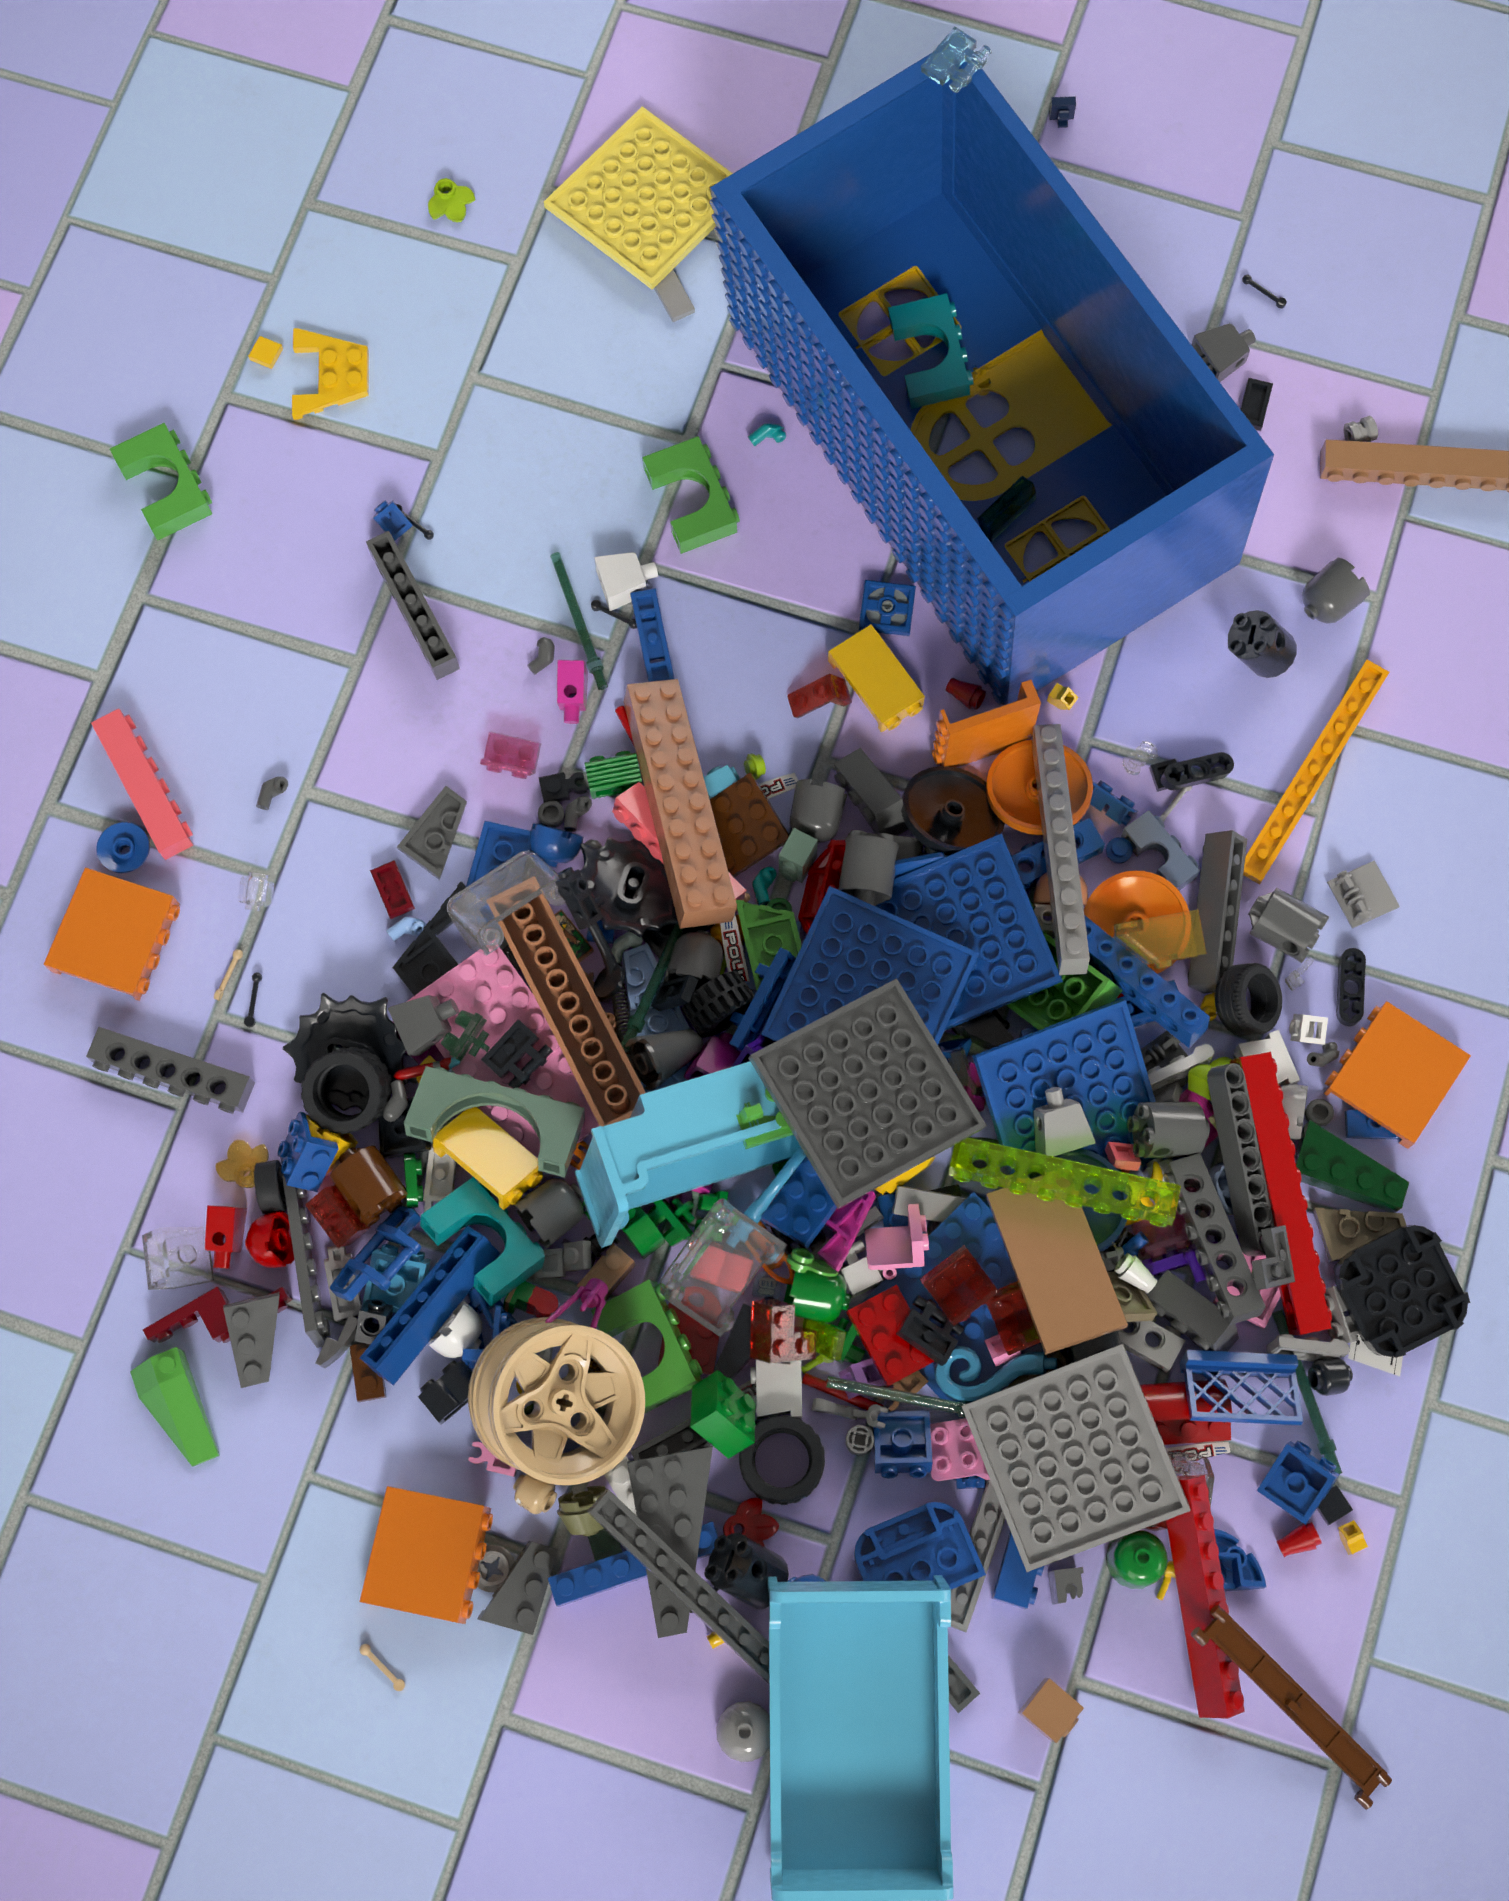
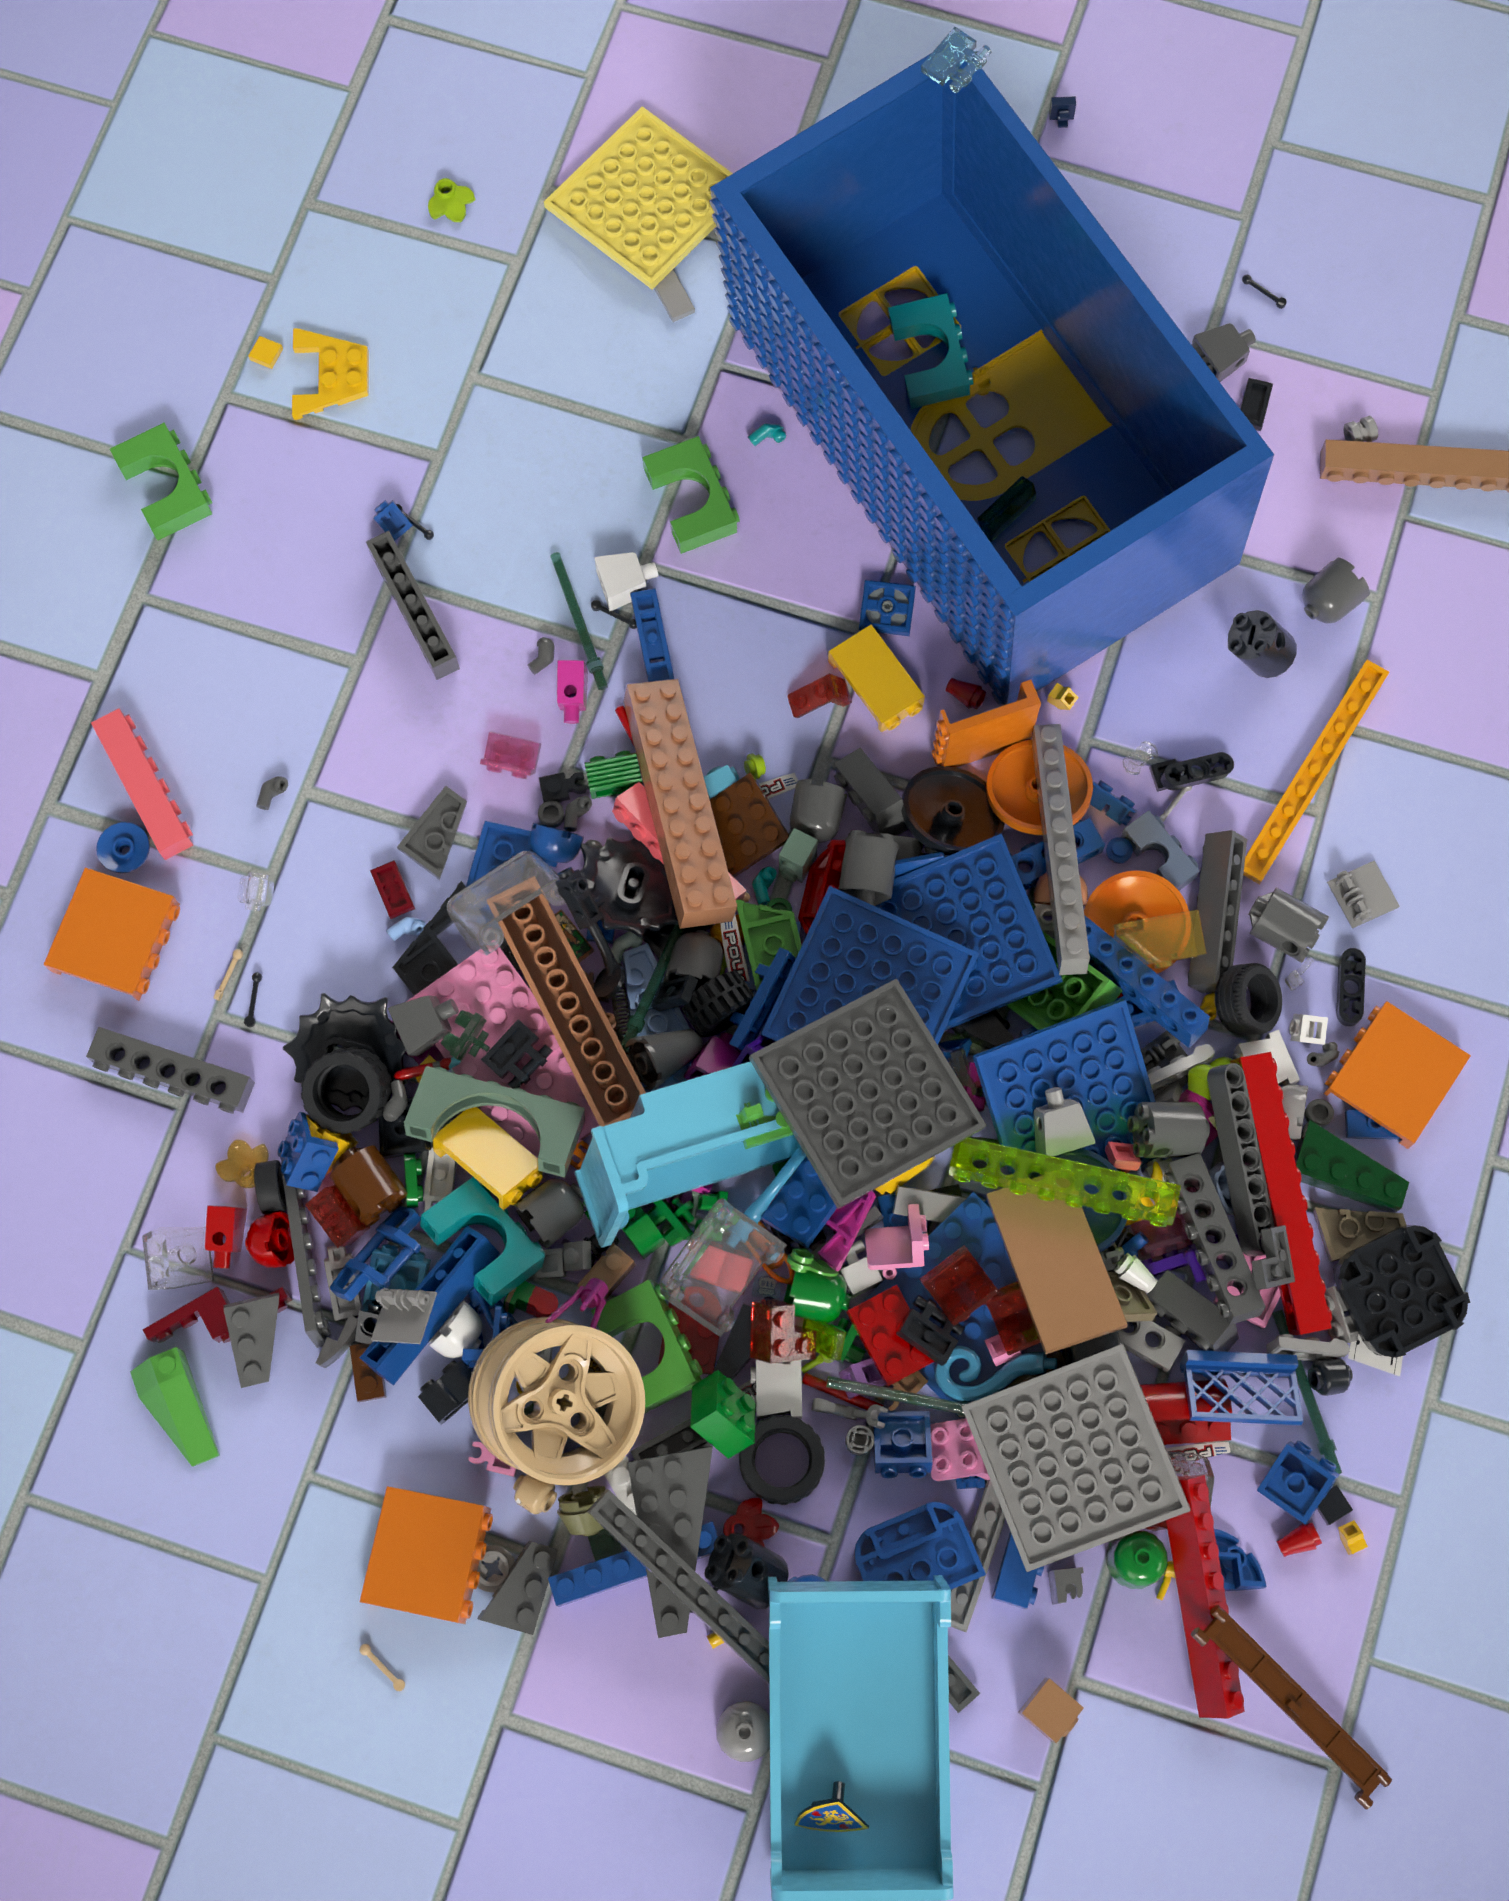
none -> light grey hinge [371,1288,437,1344]
none -> shield [794,1781,869,1832]

